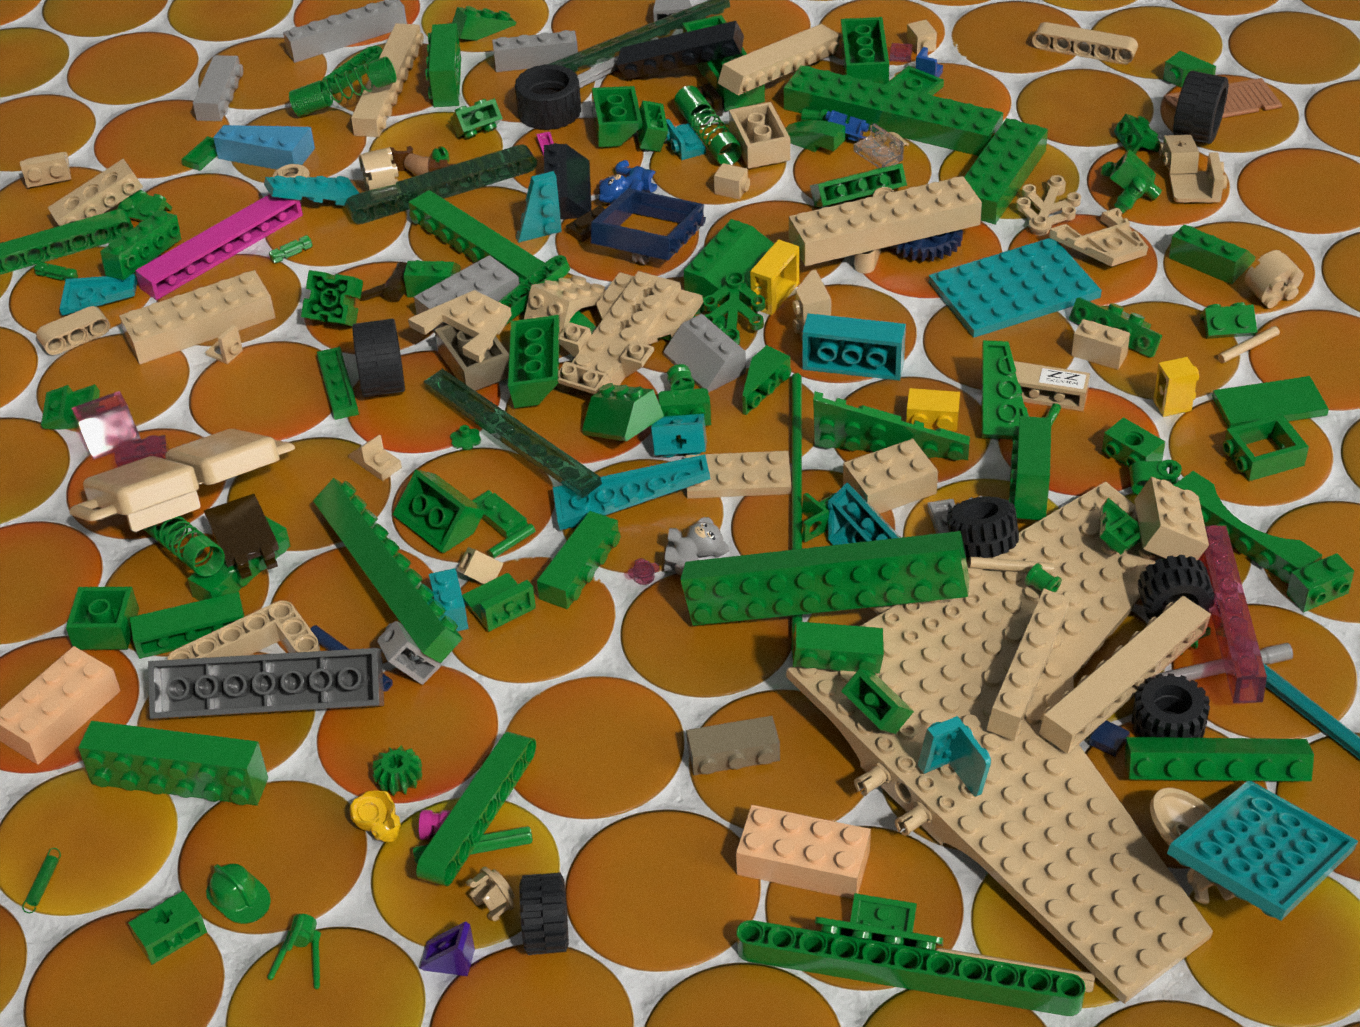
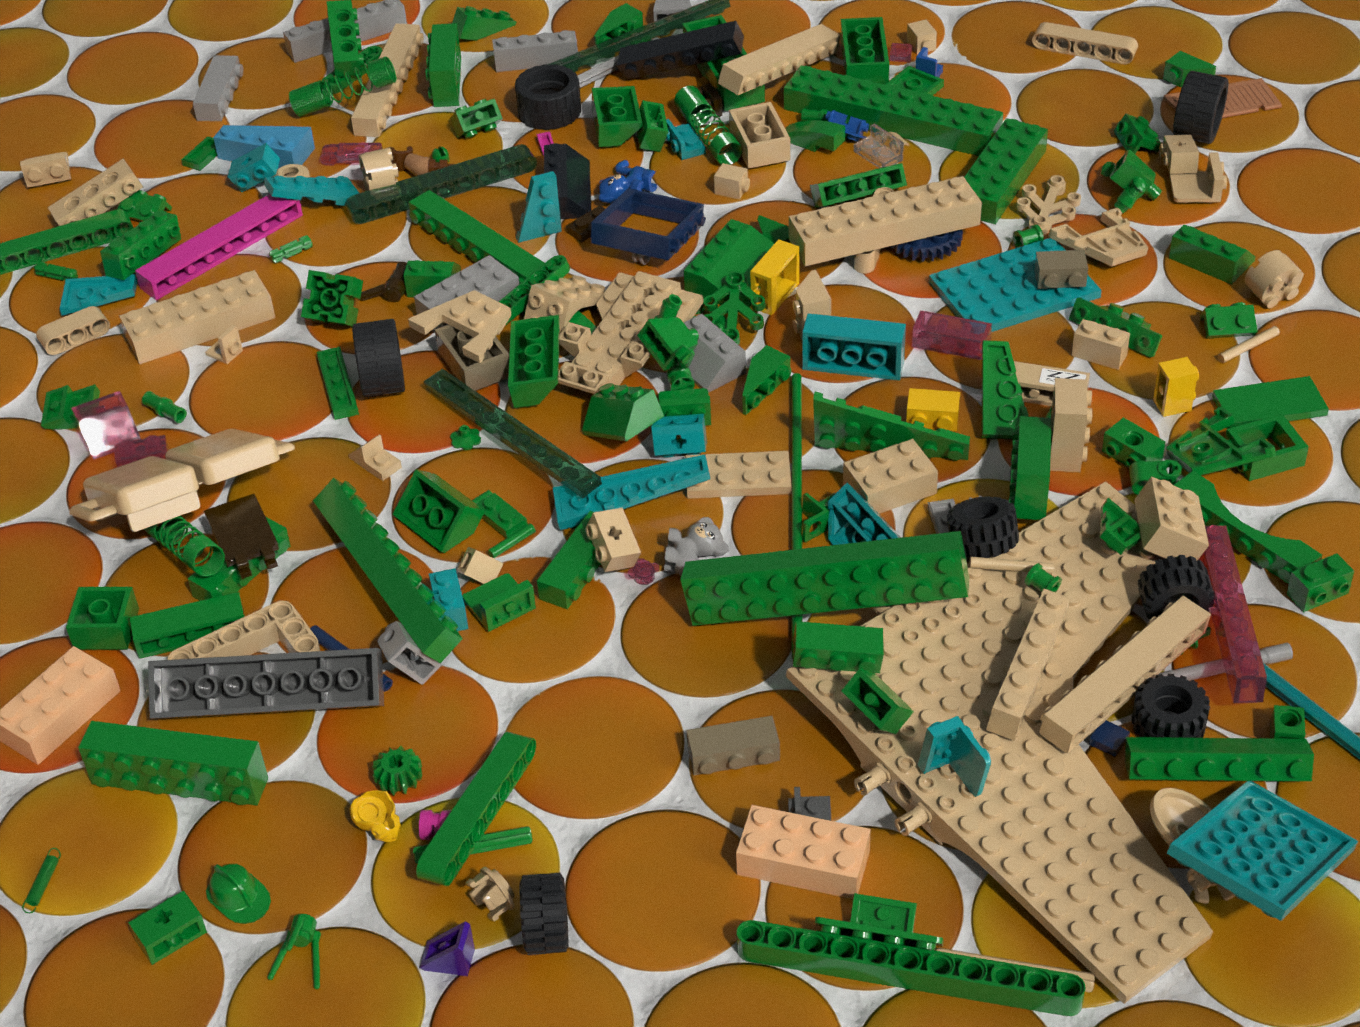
none -> green pin [142,391,187,423]
none -> teal brick [228,143,280,192]
none -> clear pink hinge [320,143,383,166]
none -> green brick [326,0,364,77]
none -> tan brick [586,508,641,572]
none -> green slope [594,3,643,55]
none -> green torso [637,294,699,371]
none -> green slope [757,215,790,244]
none -> dark grey bracket [788,787,831,821]
none -> clear pink brick [912,310,992,360]
none -> green bush [1013,224,1044,248]
none -> dark tan brick [1034,250,1088,289]
none -> tan brick [1050,378,1092,472]
none -> green wing [1166,406,1276,475]
none -> green brick [1270,705,1306,739]

